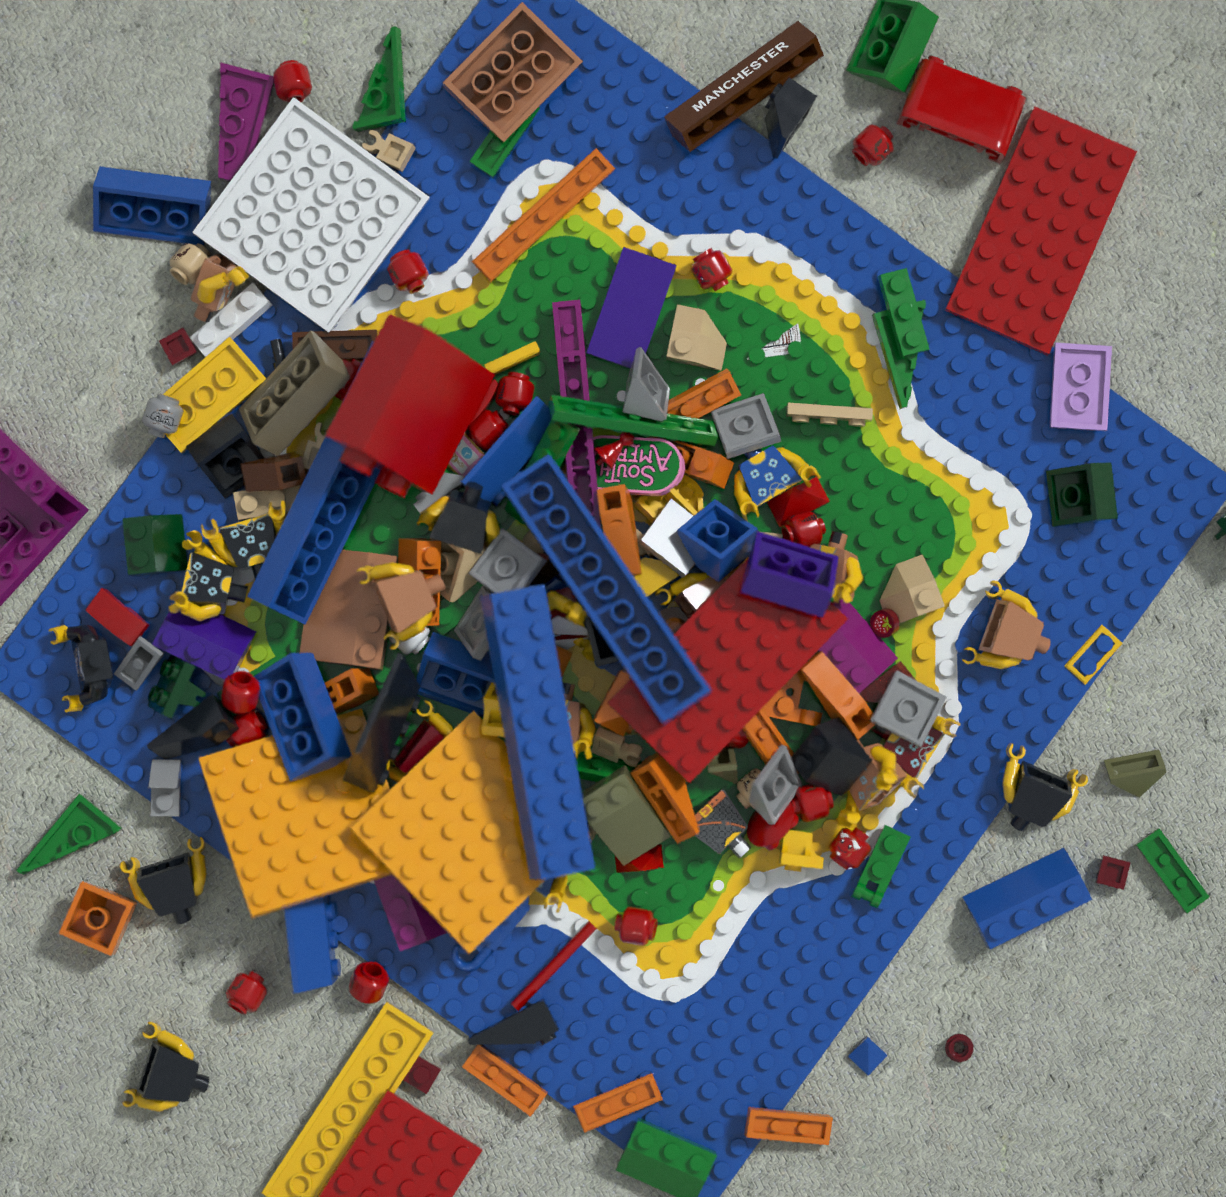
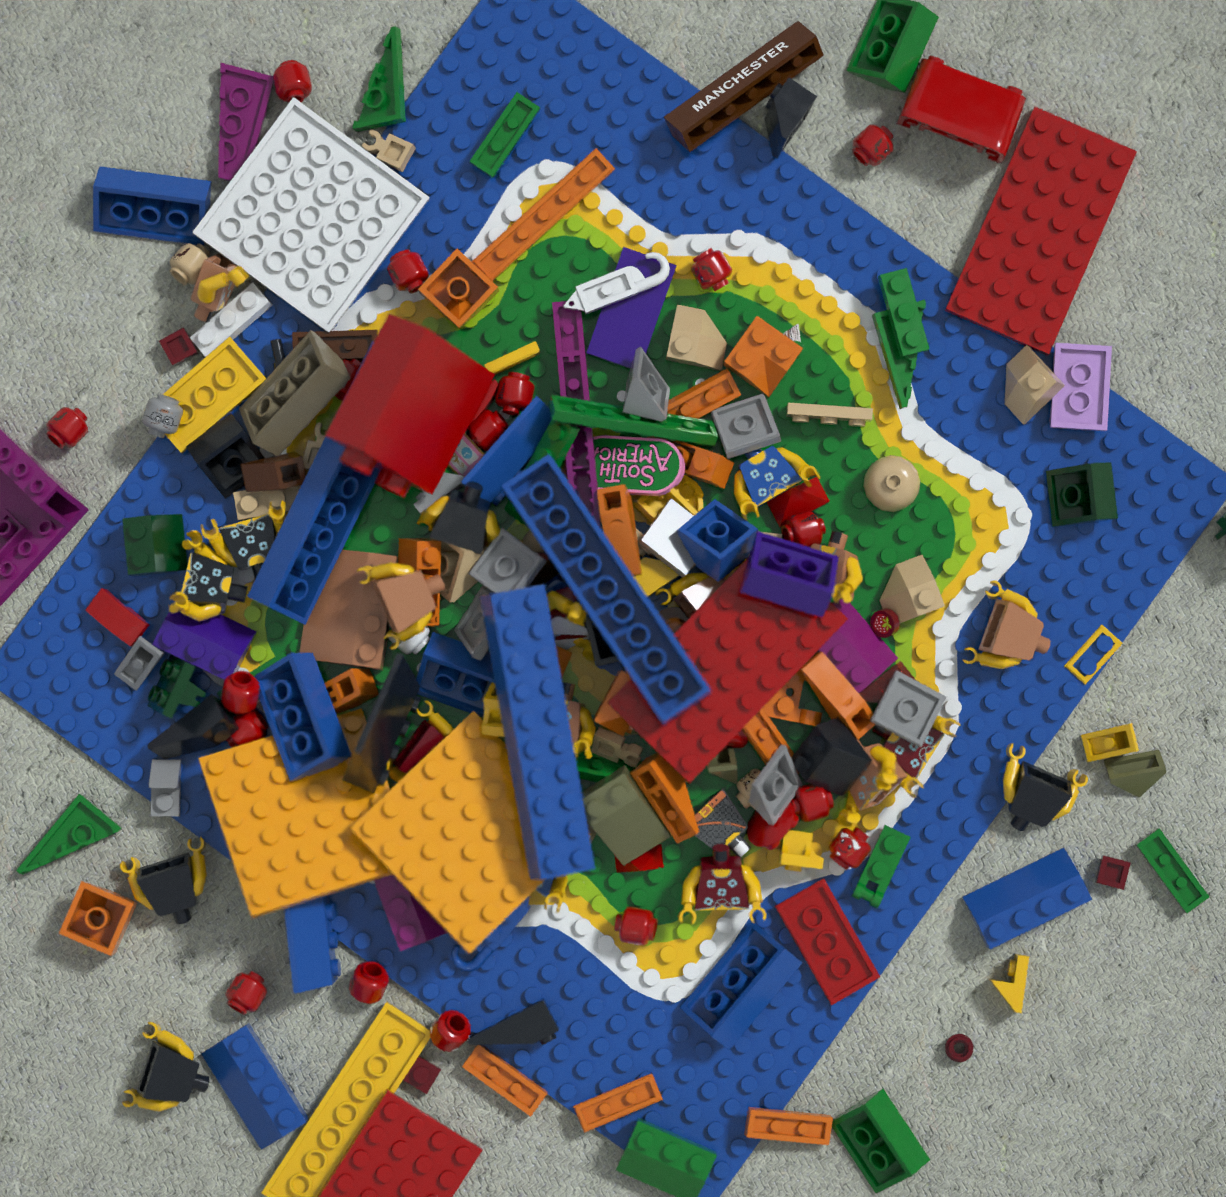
black torso [48,625,113,712] -> none
nougat slope [443,2,583,142] -> none
red bar [511,921,597,1011] -> none
red piece [594,432,634,470] -> none
blue slope [848,1036,888,1076] -> none
none -> red head [46,407,88,449]
none -> blue slope [201,1023,310,1150]
none -> orange slope [418,249,499,329]
none -> red head [430,1010,471,1052]
none -> white plate [564,252,670,314]
none -> torso [678,844,767,925]
none -> blue slope [680,922,802,1050]
none -> orange slope [723,316,803,397]
none -> red tile [775,878,880,1005]
none -> green slope [832,1089,930,1193]
none -> tan cylinder [863,455,920,512]
none -> yellow slope [989,954,1029,1013]
none -> tan slope [1005,345,1065,425]
none -> yellow slope [1081,723,1139,762]

